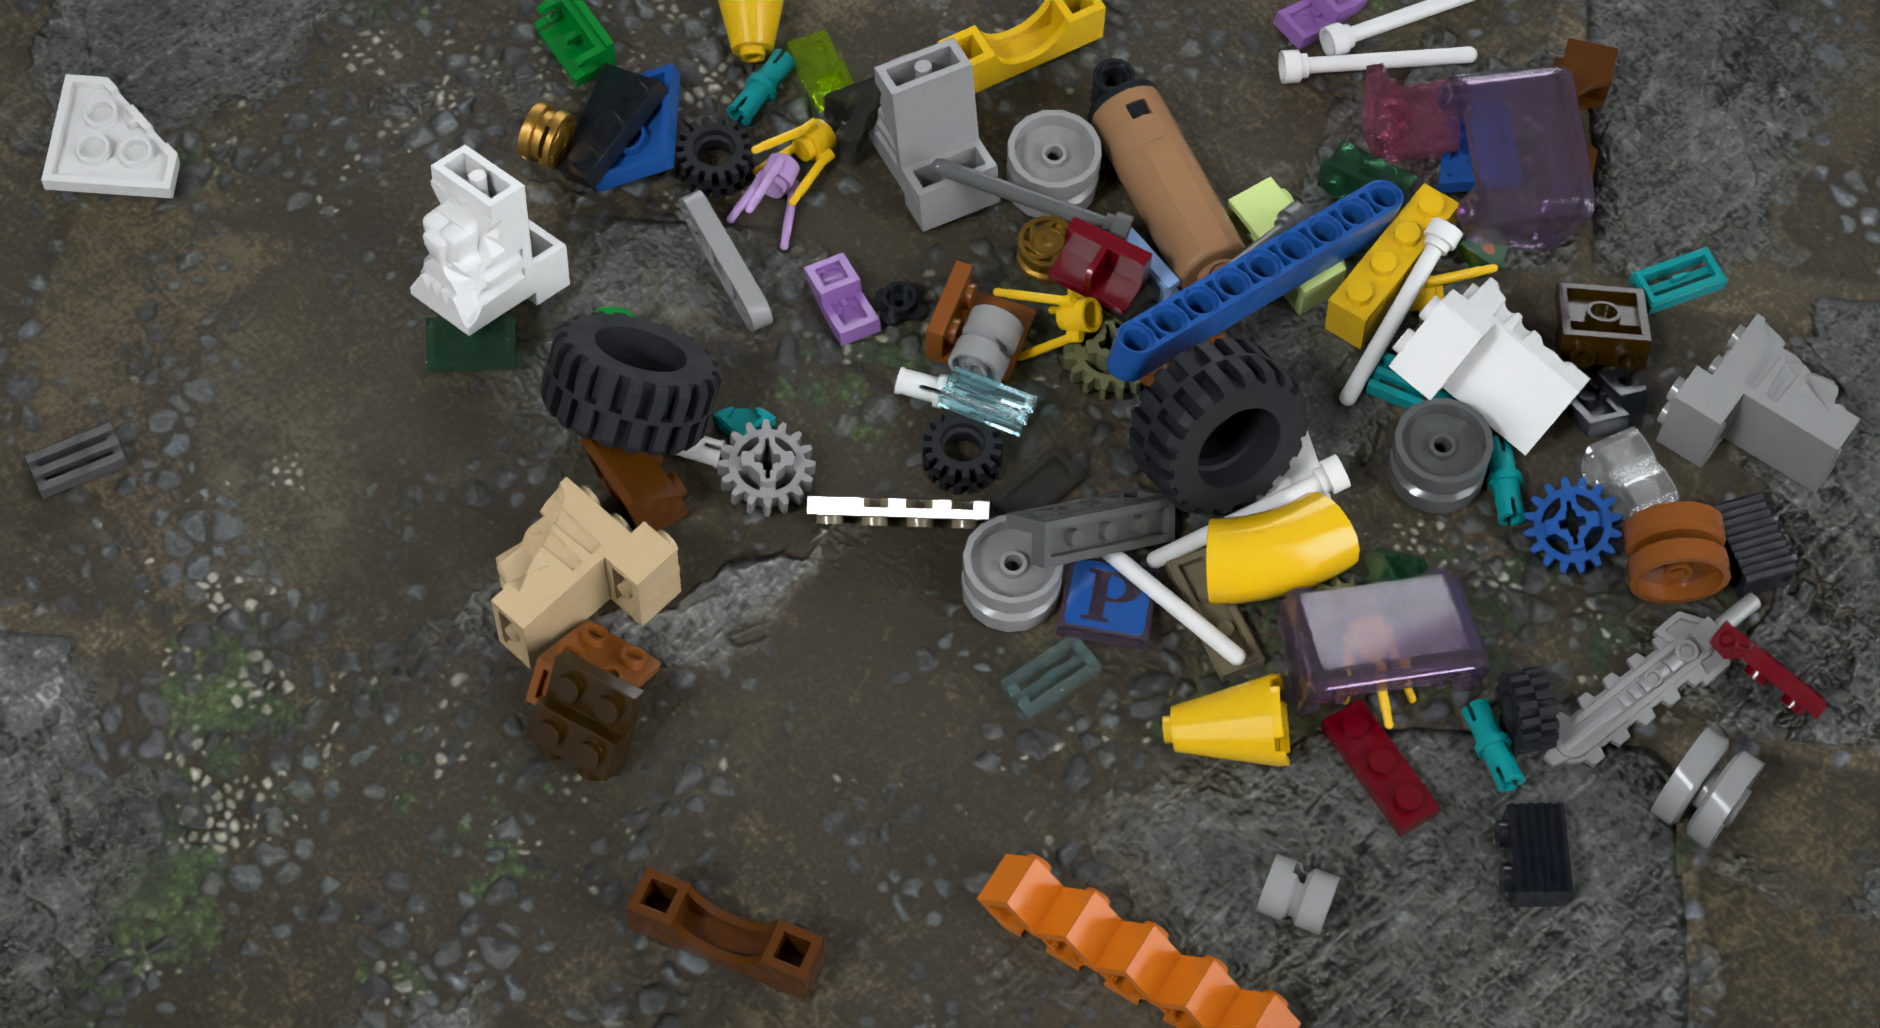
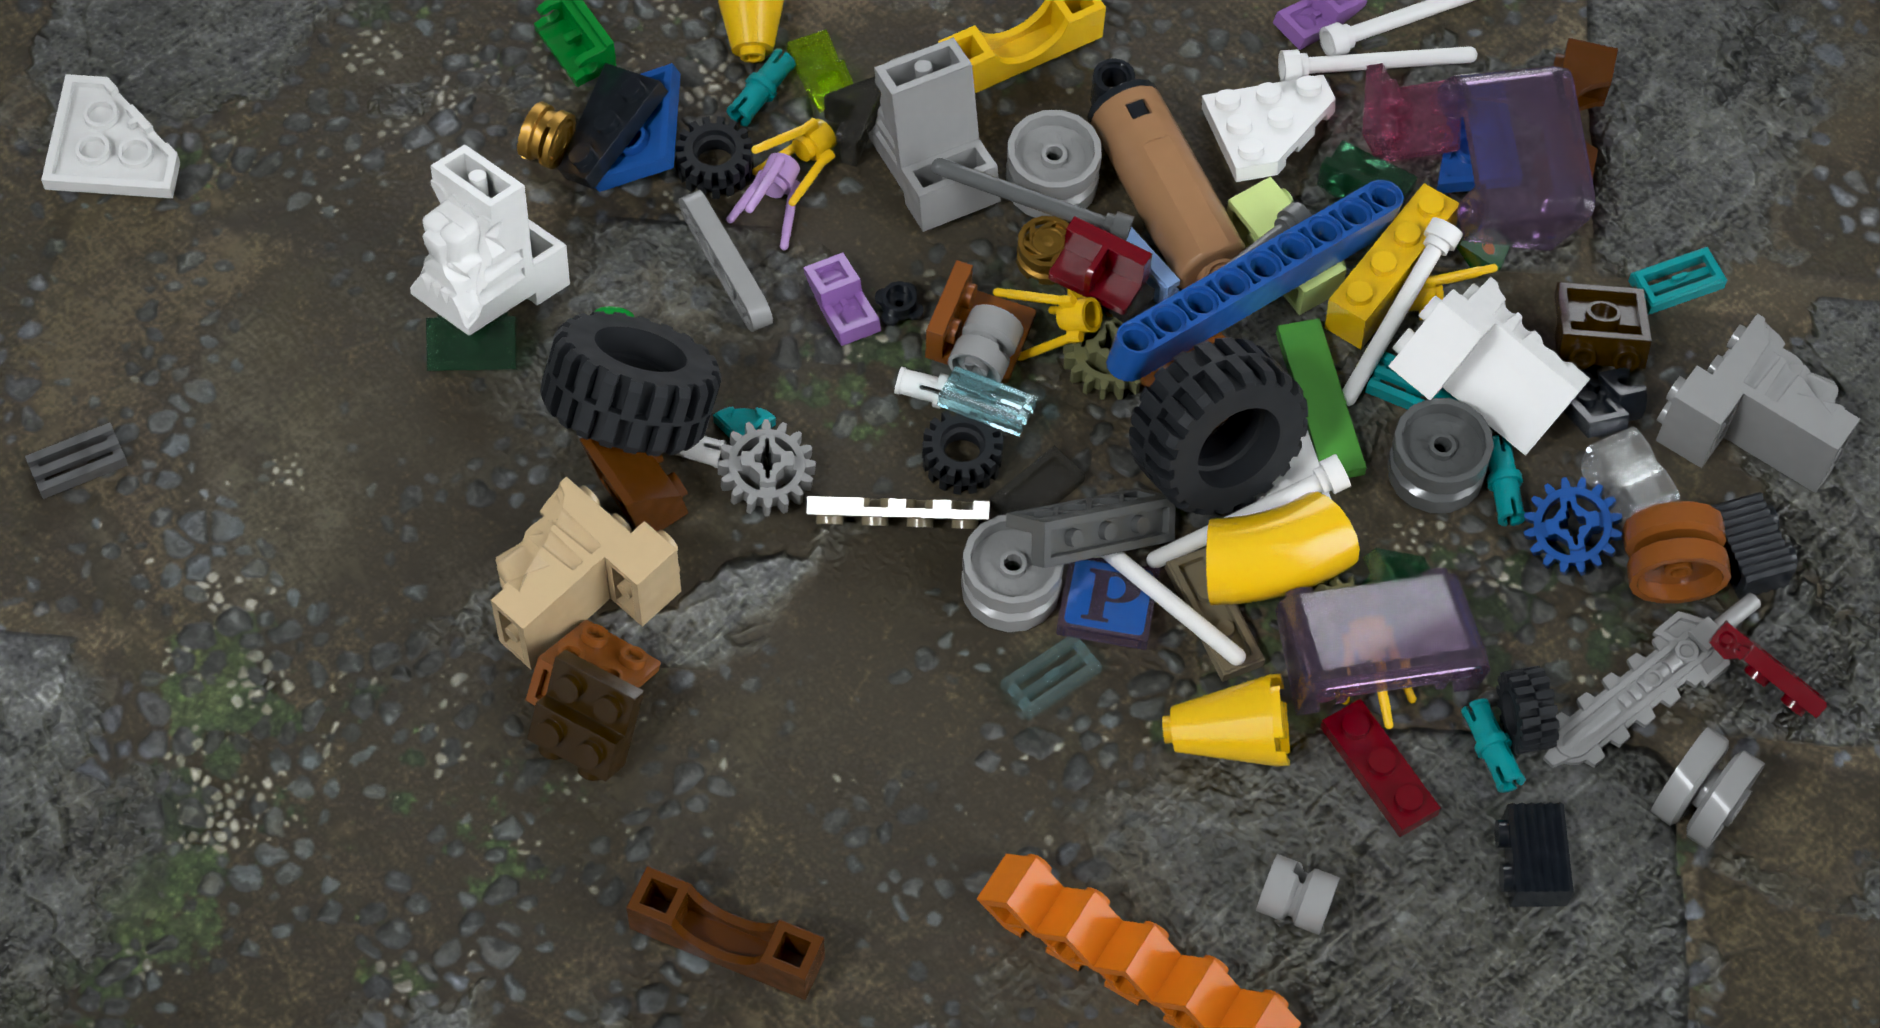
none -> white plate [1202,75,1336,182]
none -> bright green tile [1276,318,1367,478]

